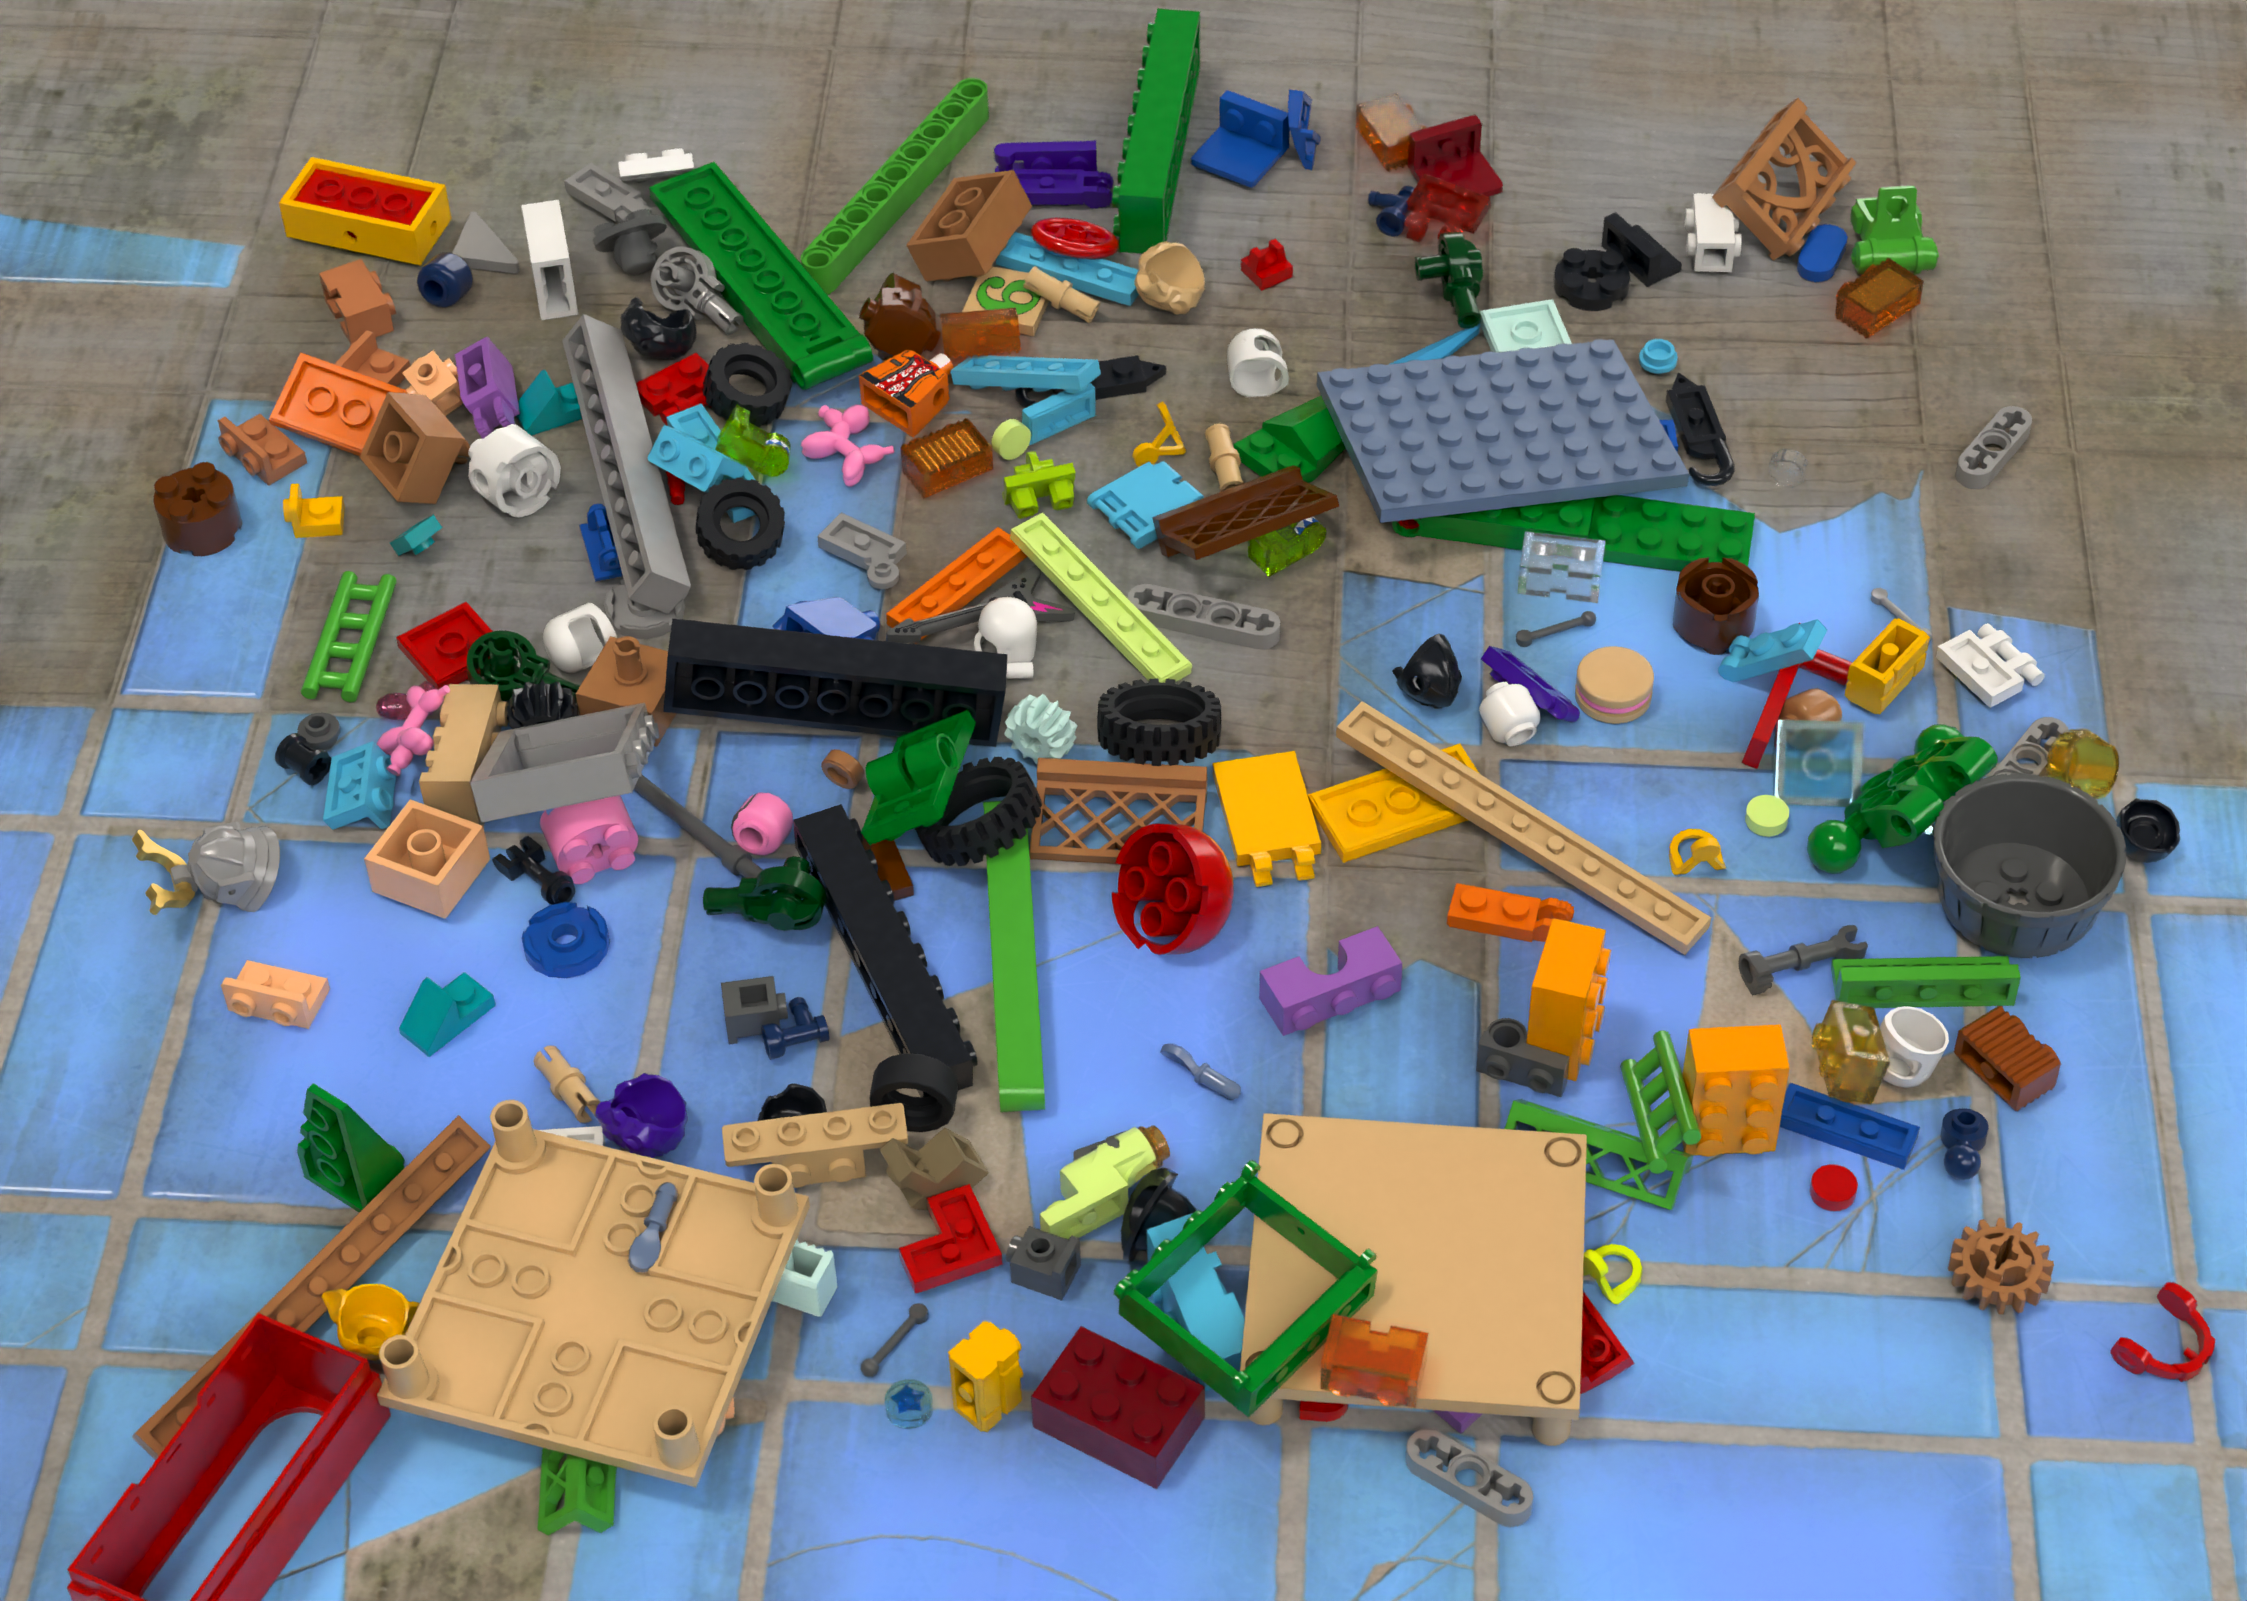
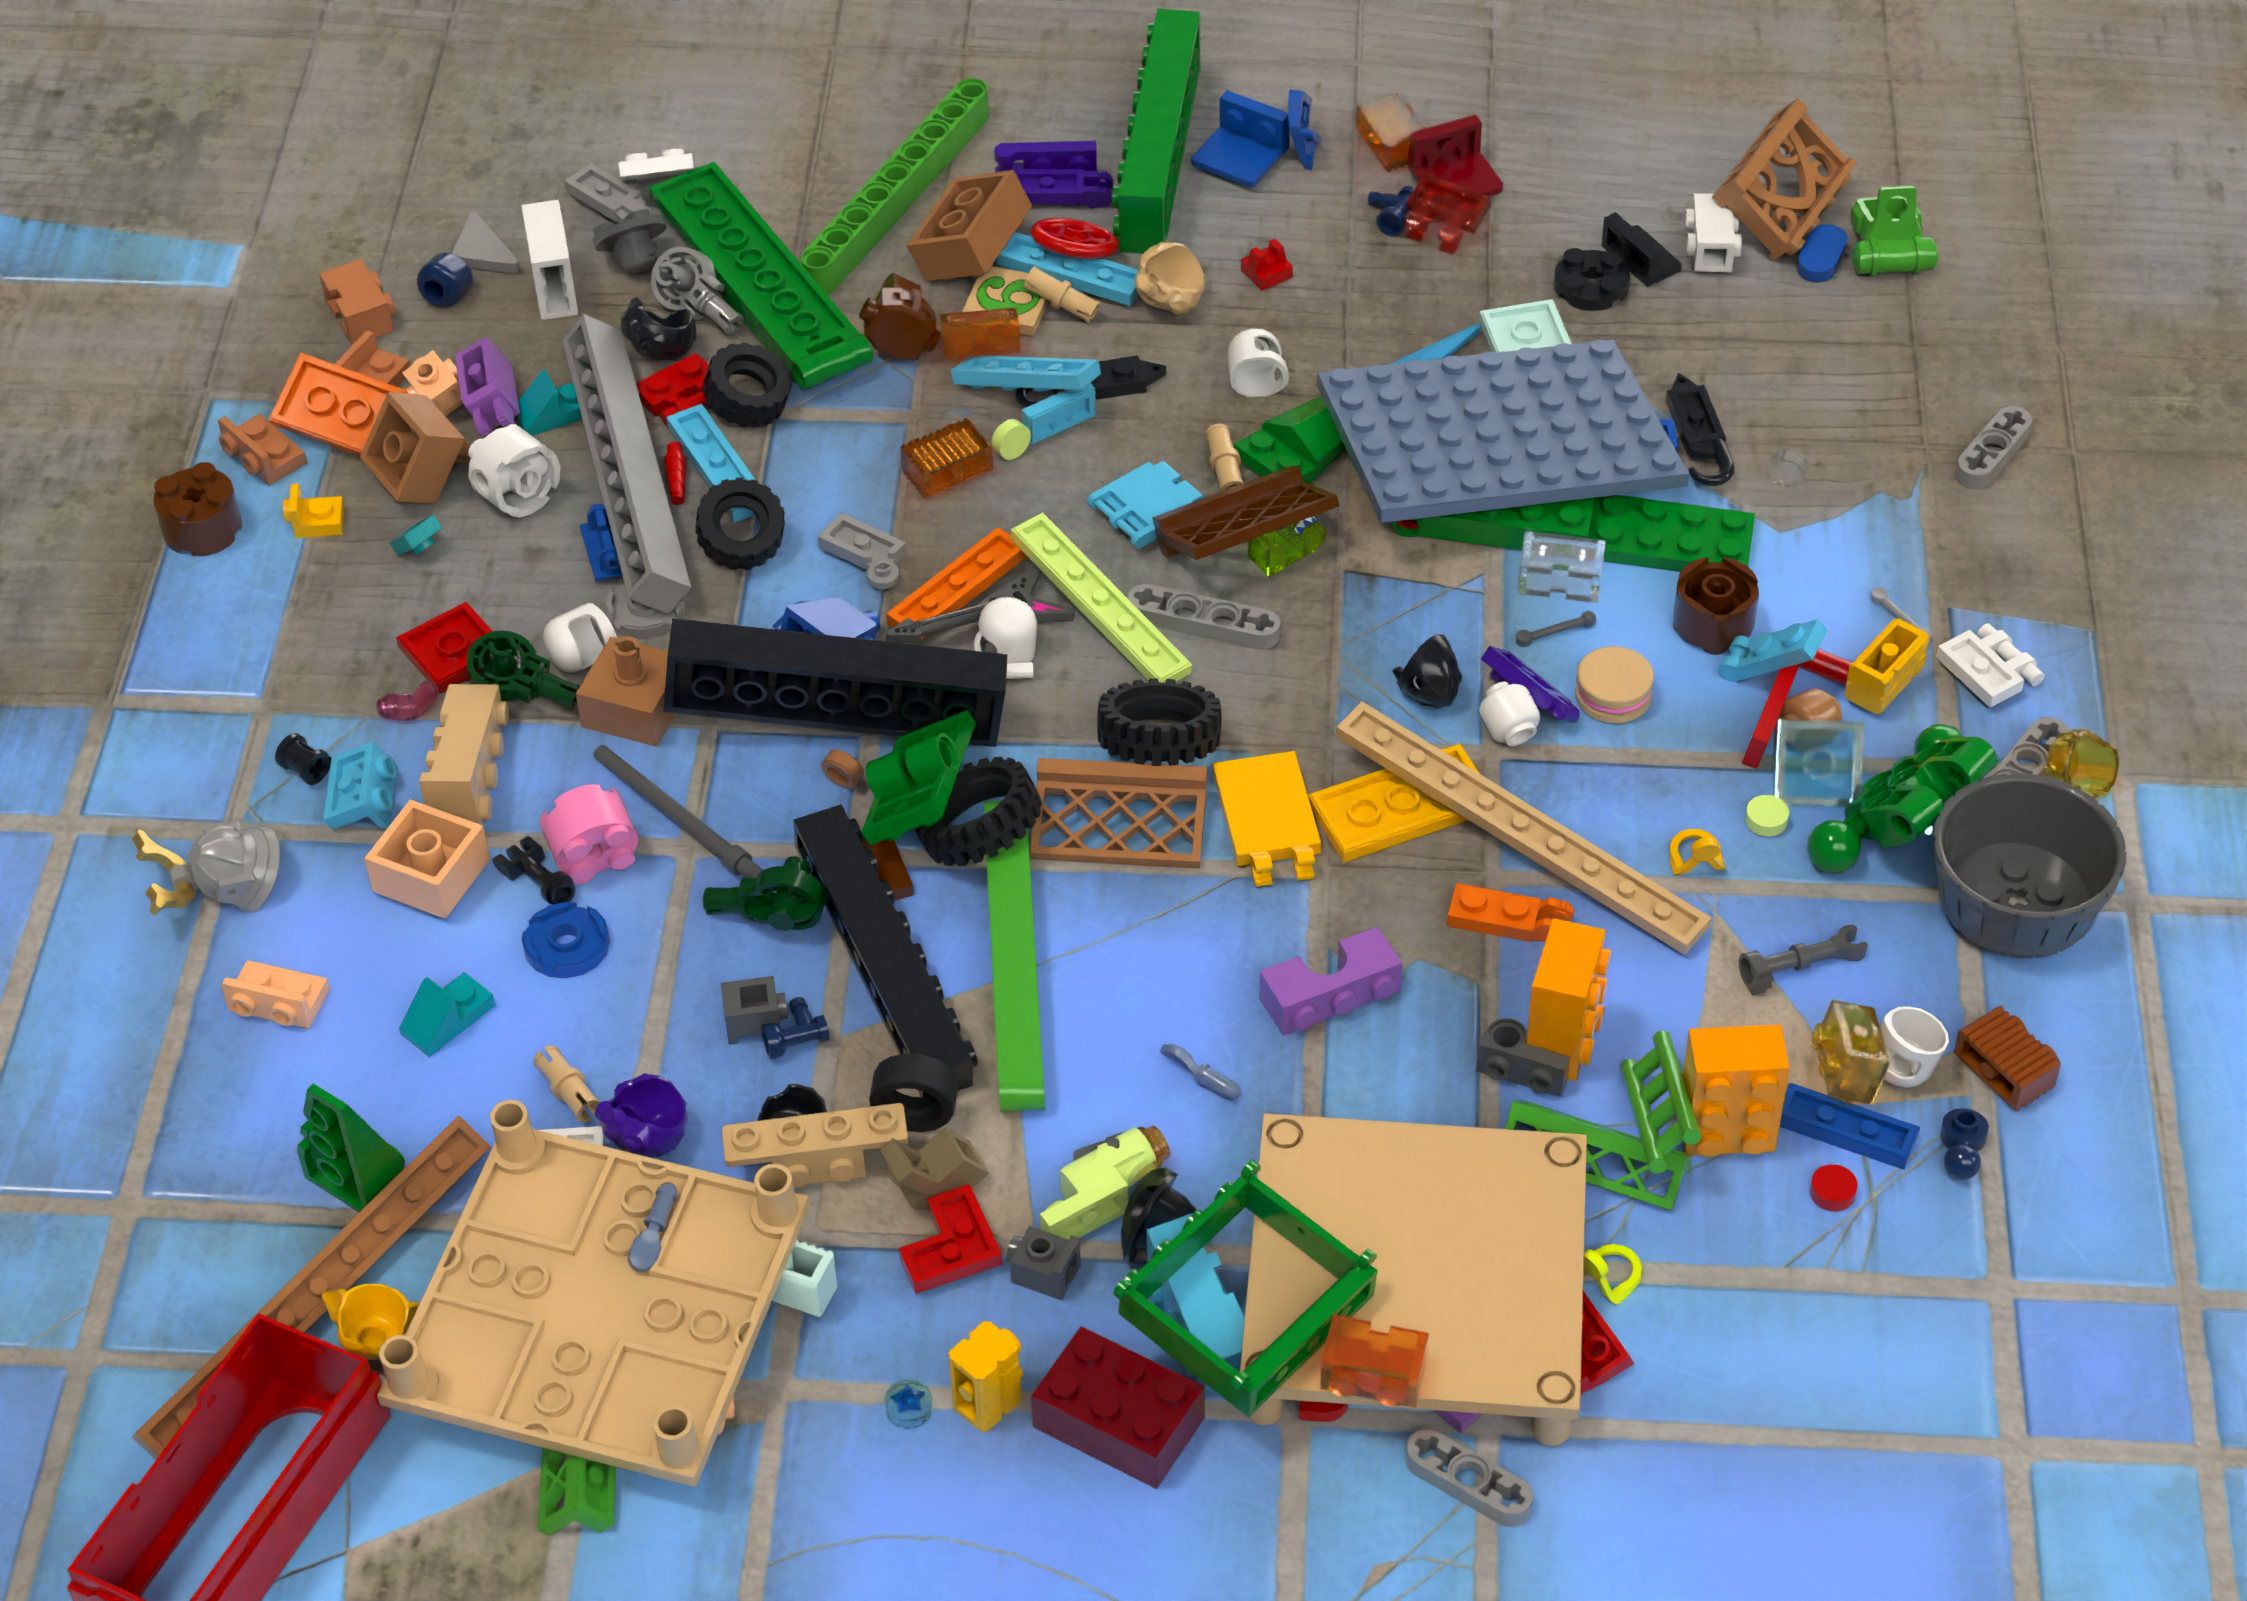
yellow brick [279,157,452,266] -> none
dark grey plate [298,712,340,750] -> none
bright green bar [301,571,397,702] -> none
bright pink piece [377,685,450,776] -> none
light grey window [470,703,659,823] -> none
black gear [506,679,578,729] -> none
medium azure bracket [648,425,746,493] -> none
clear neon green leg [715,405,791,477] -> none
bright pink head [731,793,793,856] -> none
bright pink piece [801,405,894,487] -> none
orange torso [859,350,954,437] -> none
dark grey hinge [860,1303,928,1377] -> none
lime hips [1002,451,1076,519] -> none
light aqua gear [1004,694,1077,764] -> none
red cylinder [1112,824,1234,955] -> none
yellow piece [1132,401,1186,467] -> none
dark green pin [1415,231,1483,329] -> none
medium azure plate [1639,339,1678,374] -> none
bright green fence [1831,956,2021,1009] -> none
clear orange brick [1835,257,1924,339] -> none
medium nougat gear [1948,1218,2054,1315] -> none
red piece [2110,1282,2215,1382] -> none
black hair [2116,798,2180,863] -> none

